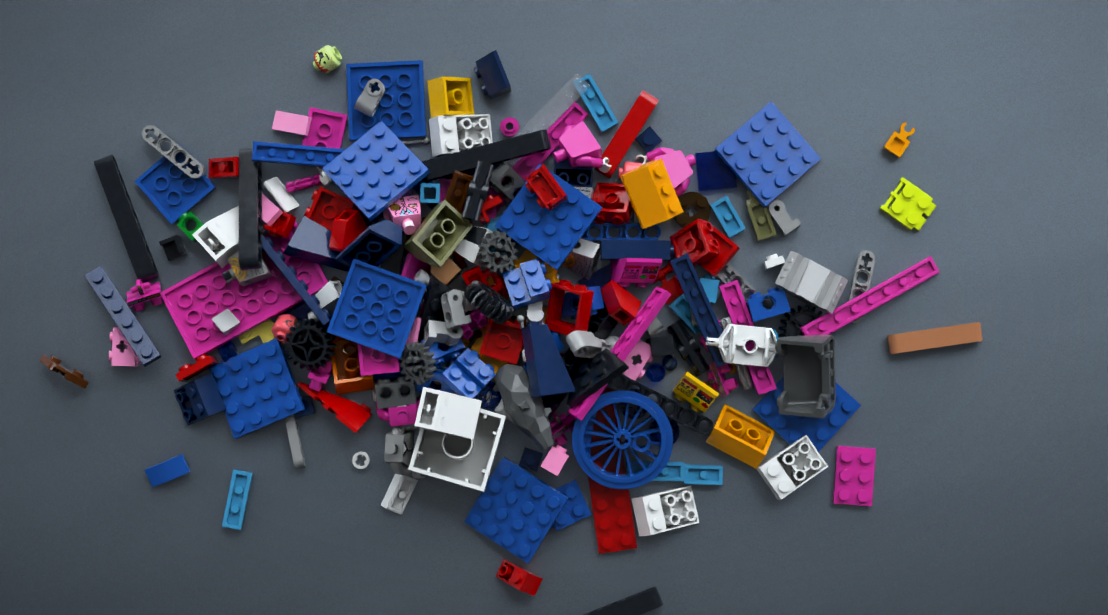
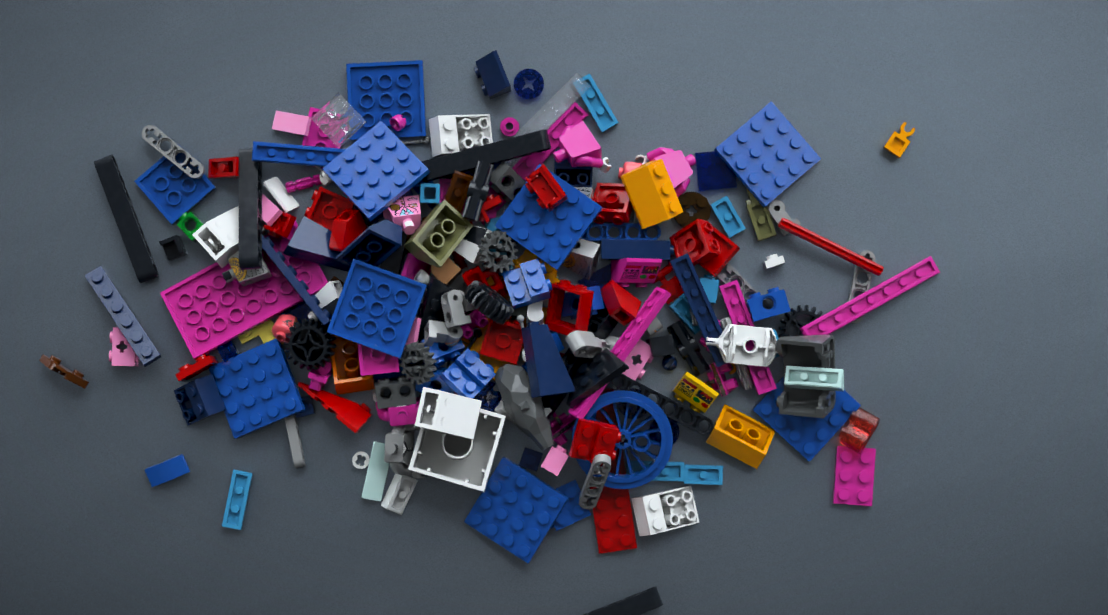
dark pink hips [126,279,162,312] -> none
light grey slope [211,309,241,336] -> none
yellowish green head [313,45,342,74] -> none
light grey piece [354,79,385,117] -> none
yellow slope [427,76,474,118] -> none
red slope [496,559,543,596] -> none
red beam [594,90,659,179] -> none
dark blue plate [635,126,662,153] -> none
clear blue wheel [646,363,666,382] -> none
white slope [757,435,828,500] -> none
light grey slope [775,251,848,313] -> none
neon yellow plate [880,177,936,231] -> none
nougat beam [887,322,983,354] -> none
none -> clear slope [311,92,366,148]
none -> light aqua slope [361,441,389,502]
none -> dark pink hinge [389,114,406,131]
none -> clear blue gear [514,69,544,99]
none -> red plate [569,418,621,465]
none -> light grey beam [579,454,611,509]
none -> red axle [778,218,884,276]
none -> light aqua slope [784,366,844,391]
none -> clear red brick [839,407,880,454]

